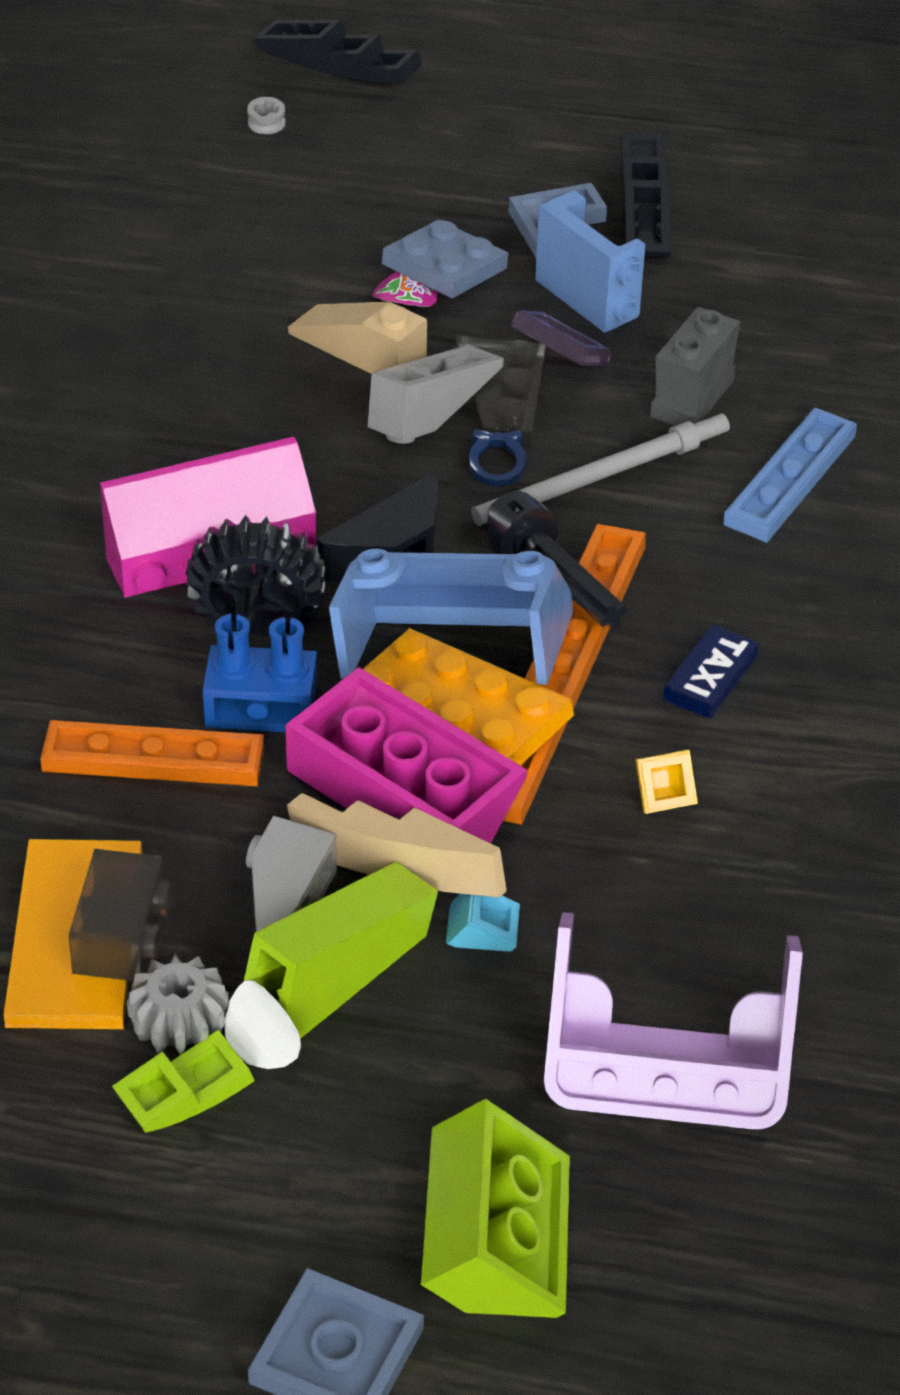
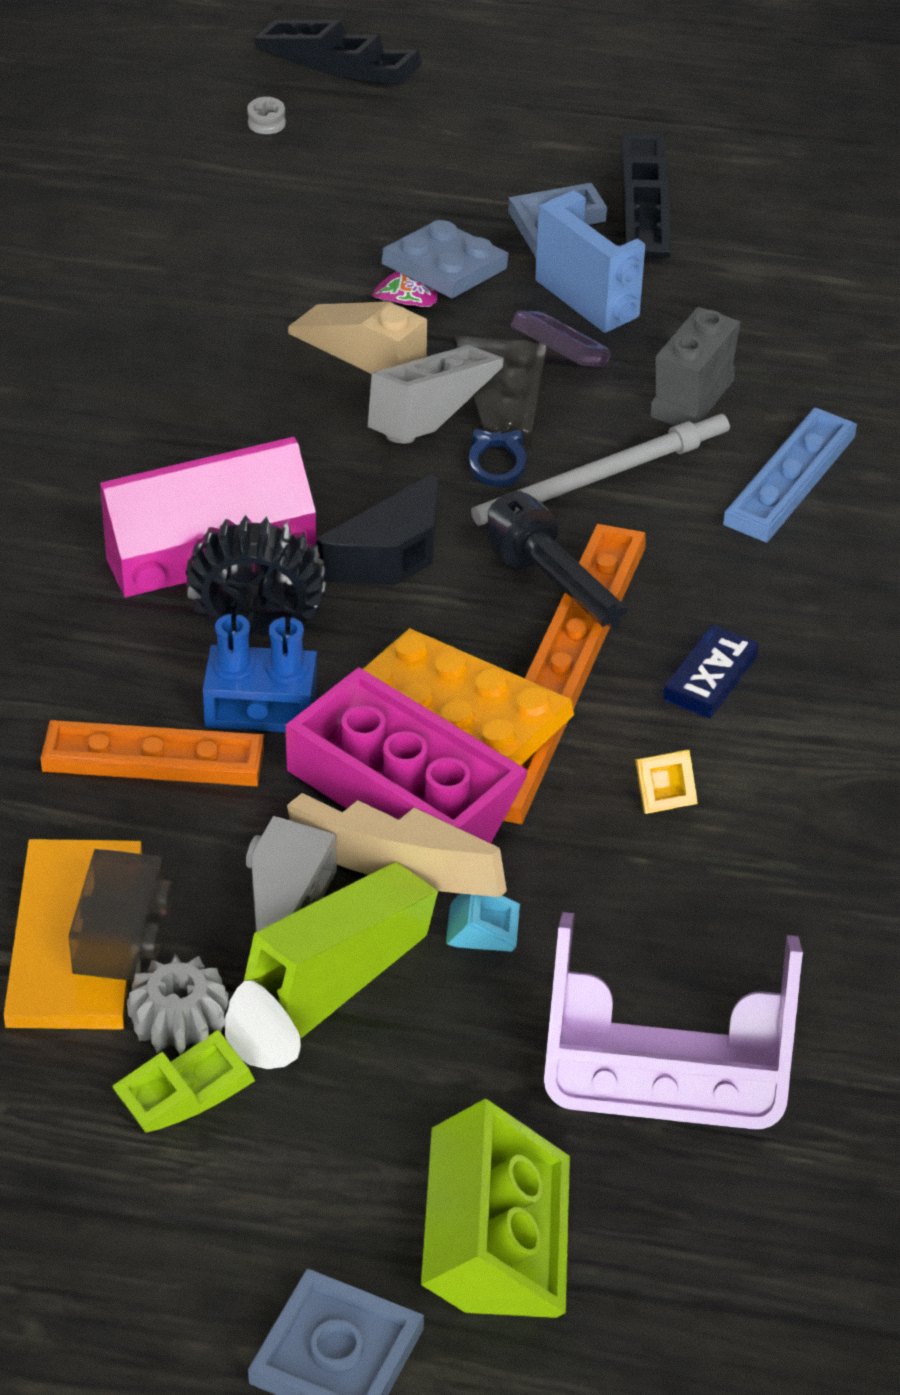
medium blue windscreen [329,549,573,685] -> none

